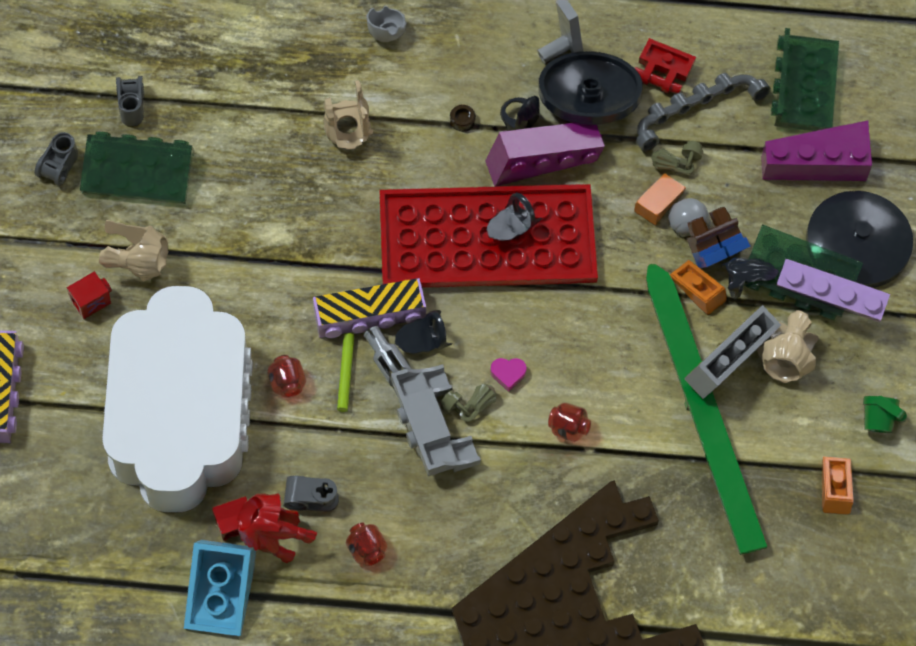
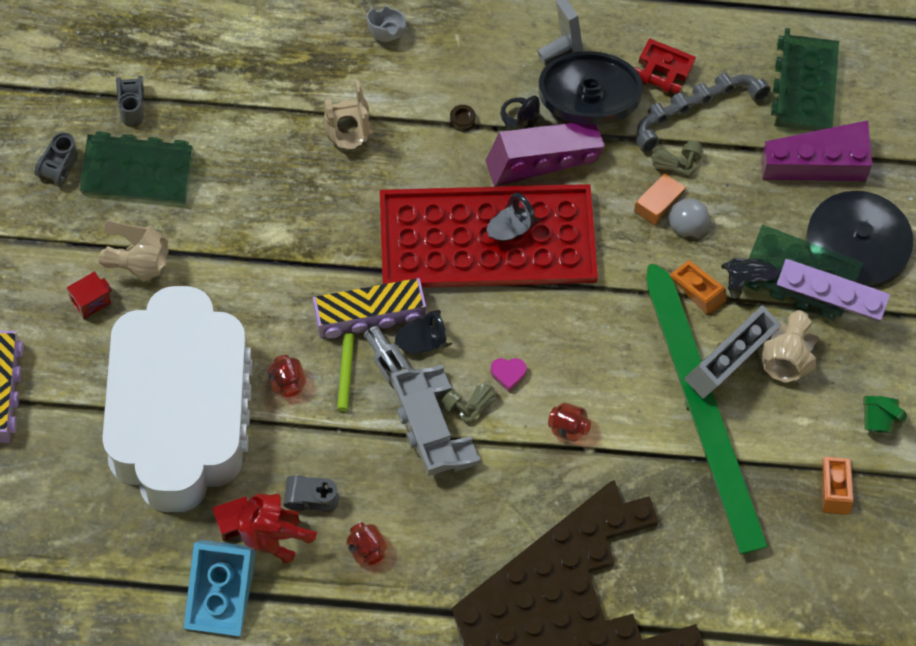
reddish brown hips [687,206,751,268] -> none

